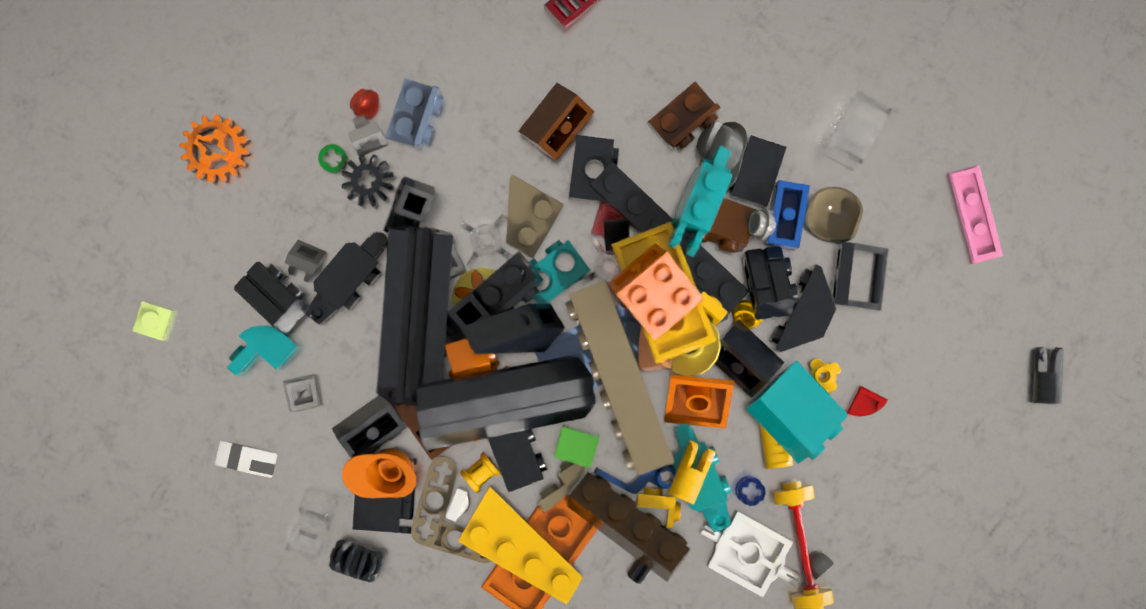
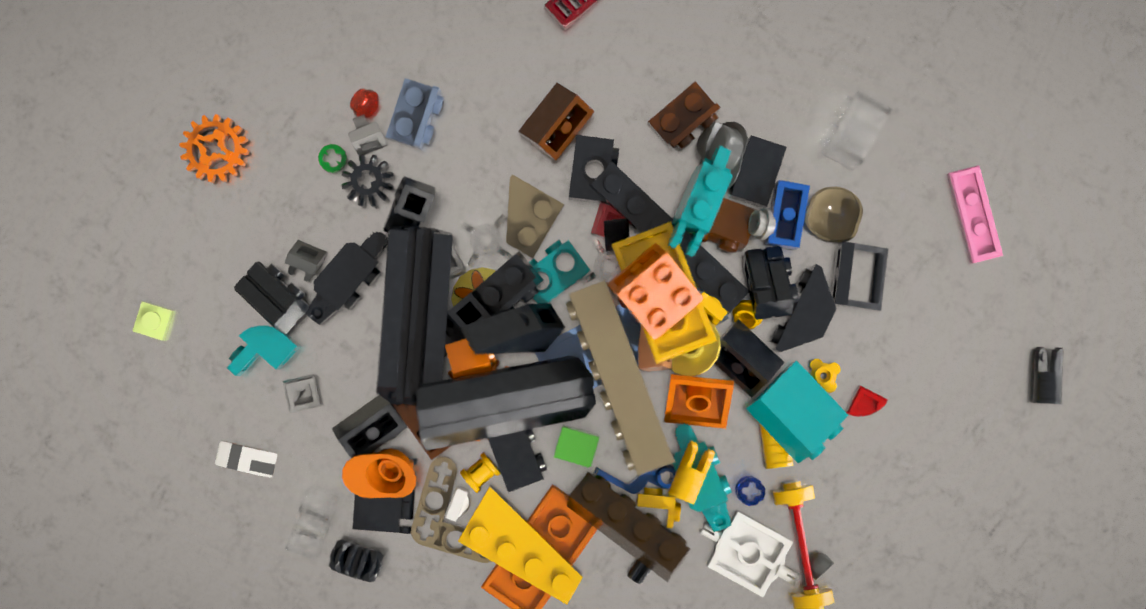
dark tan slope [536,461,586,513] -> none

